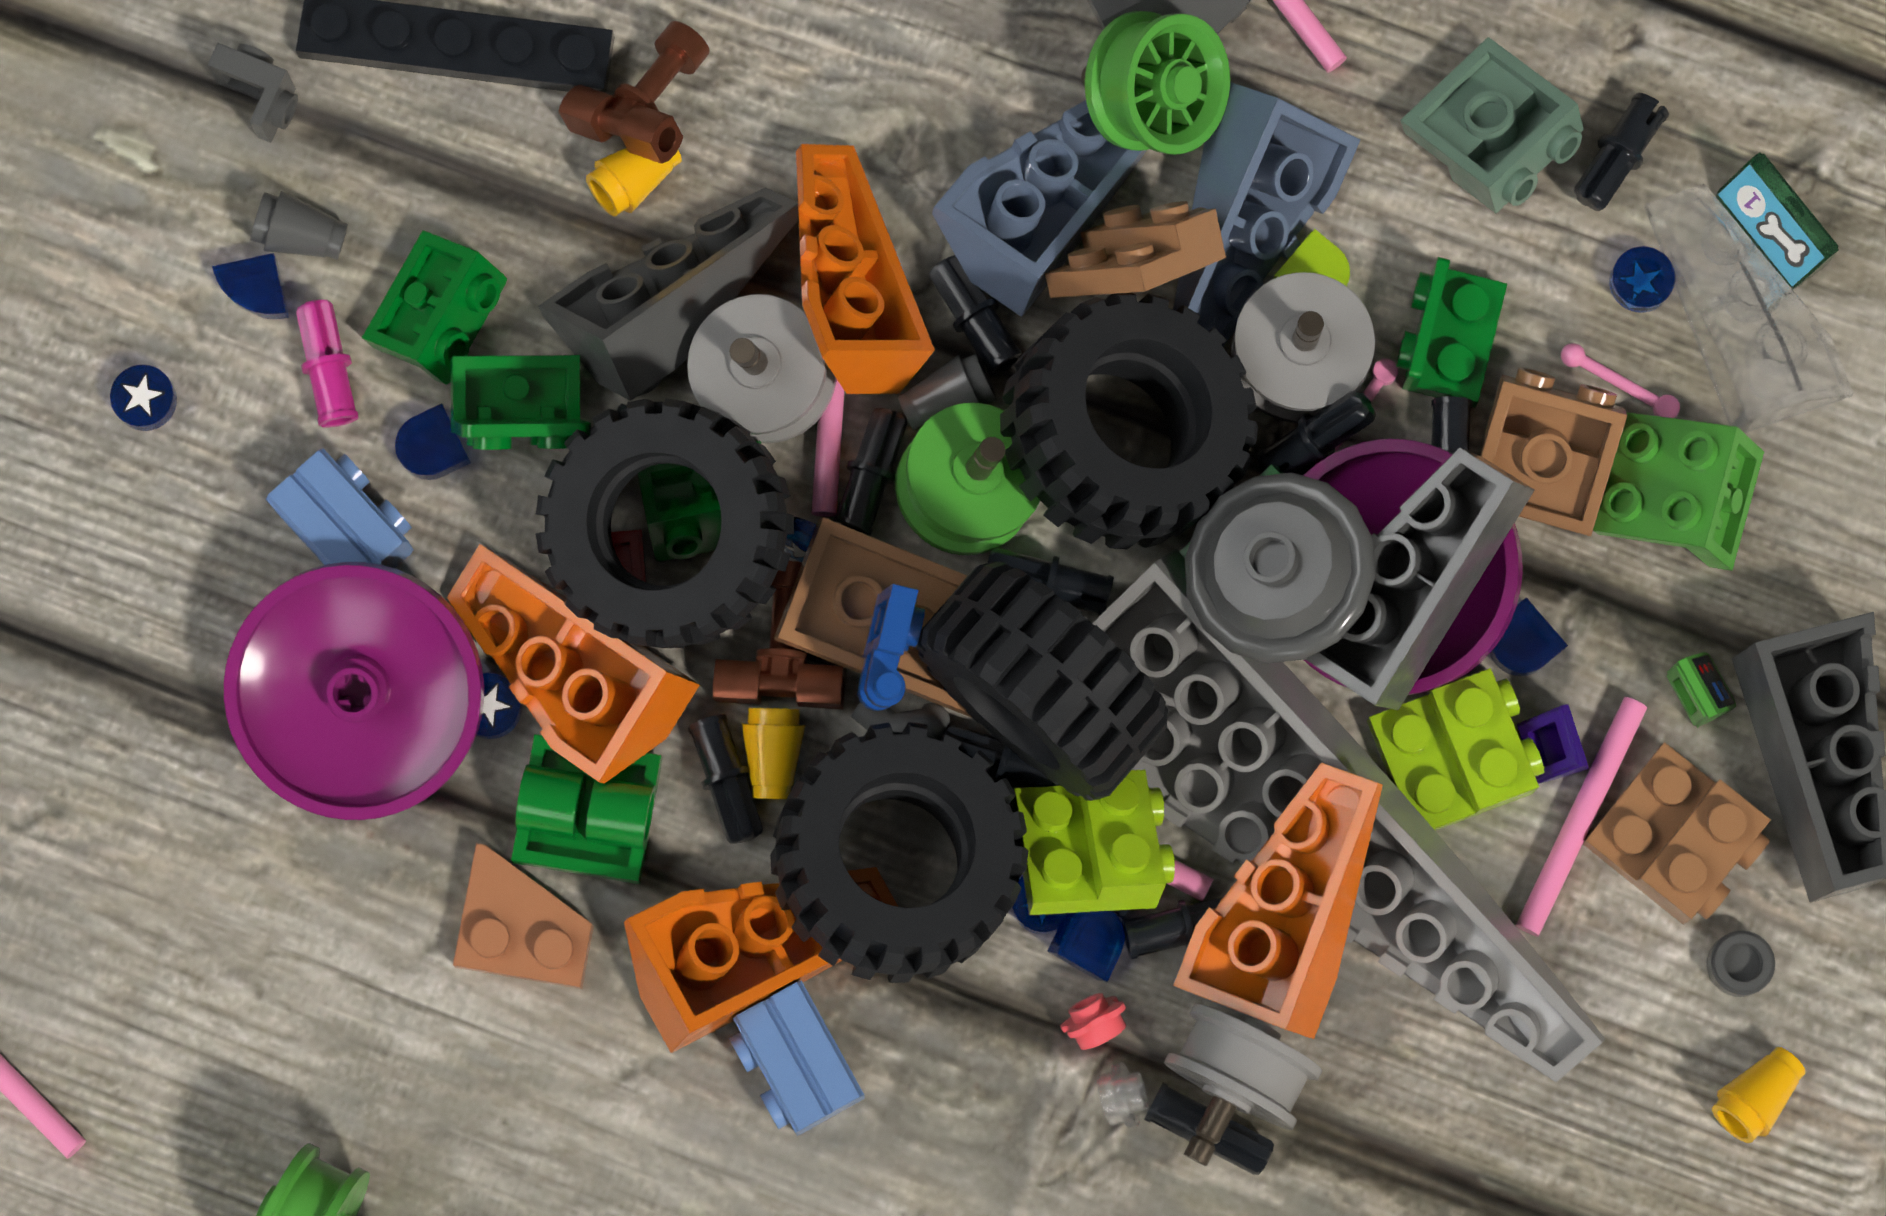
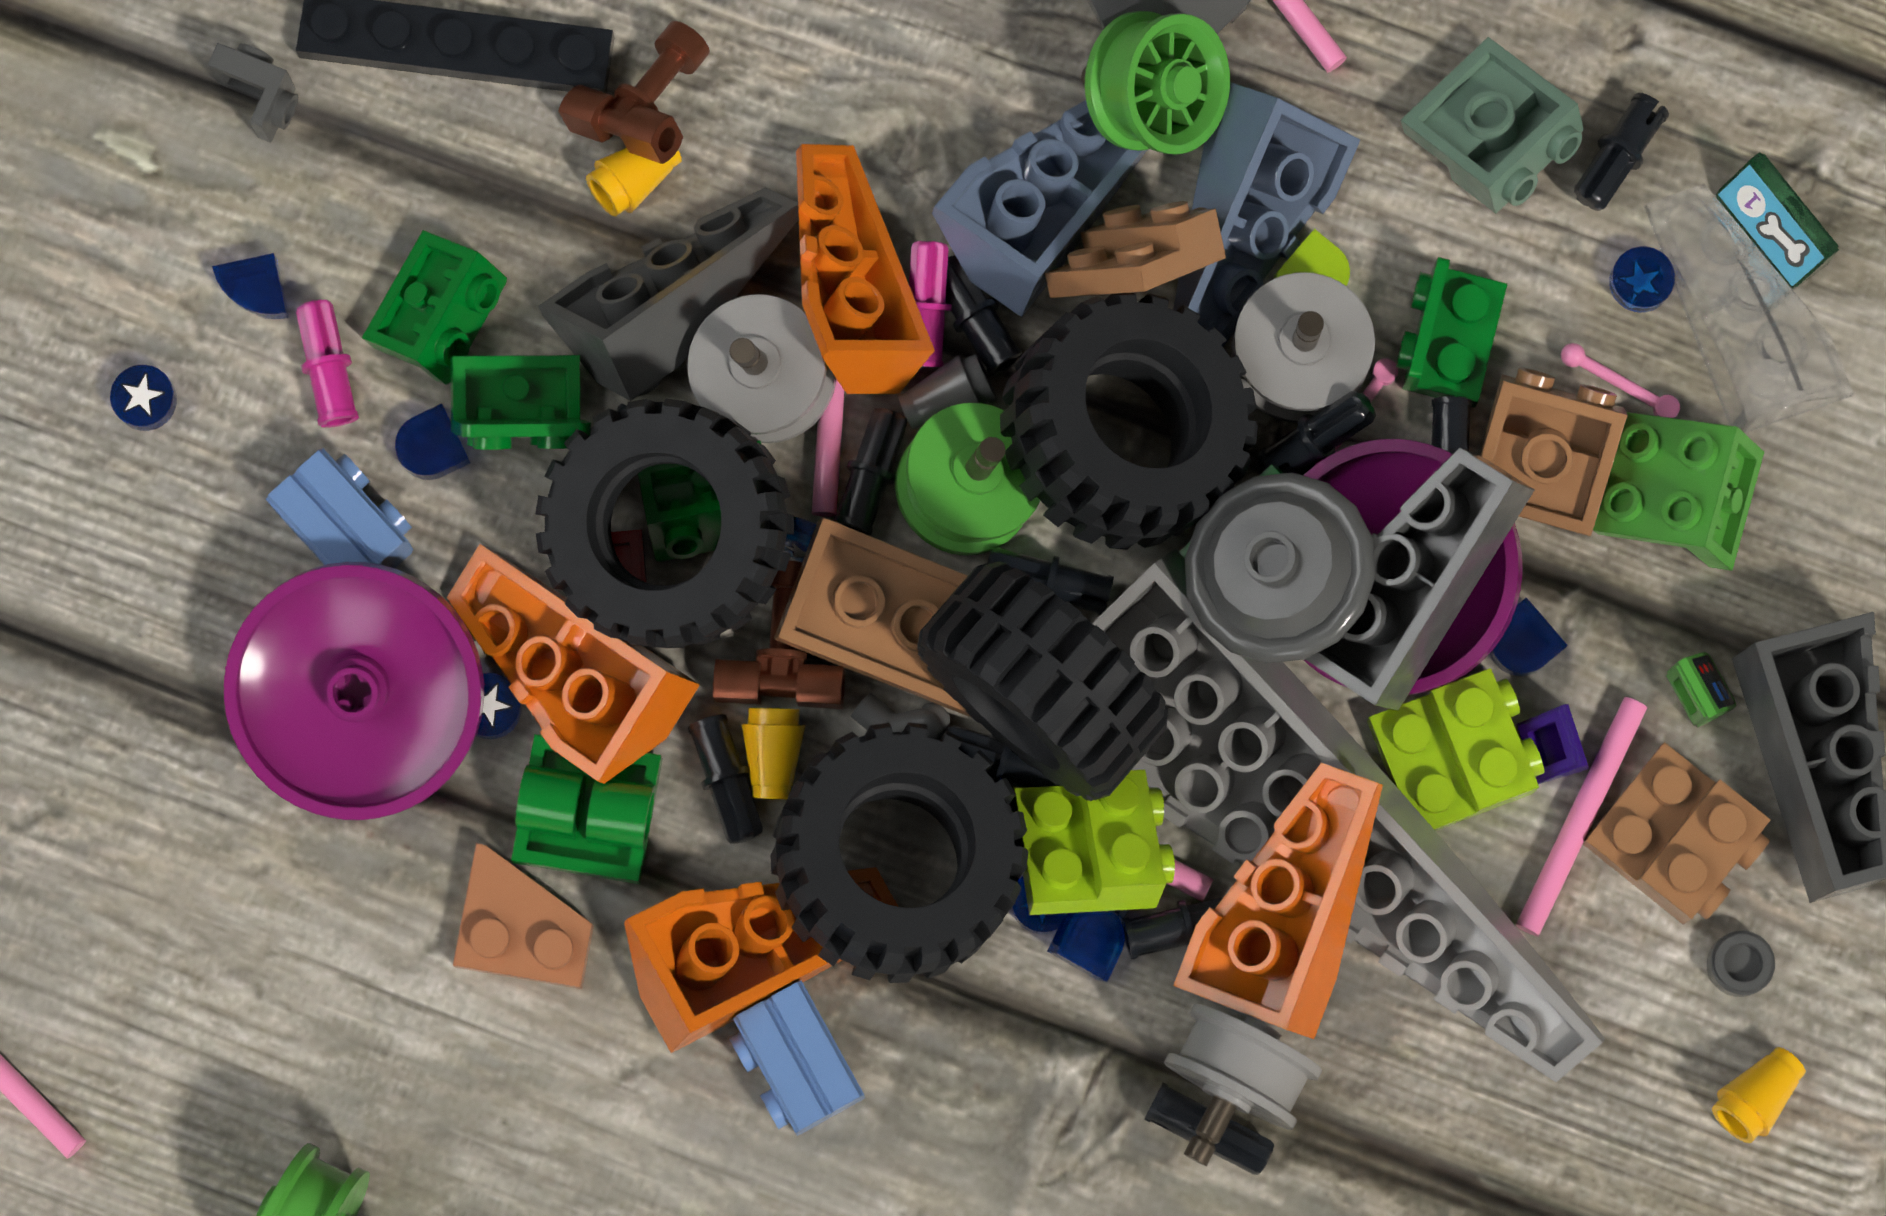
dark grey cone [250,191,348,260] -> none
blue plate [858,584,925,711] -> none
coral plate [1060,993,1126,1050] -> none
clear plate [1097,1062,1148,1128] -> none
none -> dark pink axle [909,241,952,367]

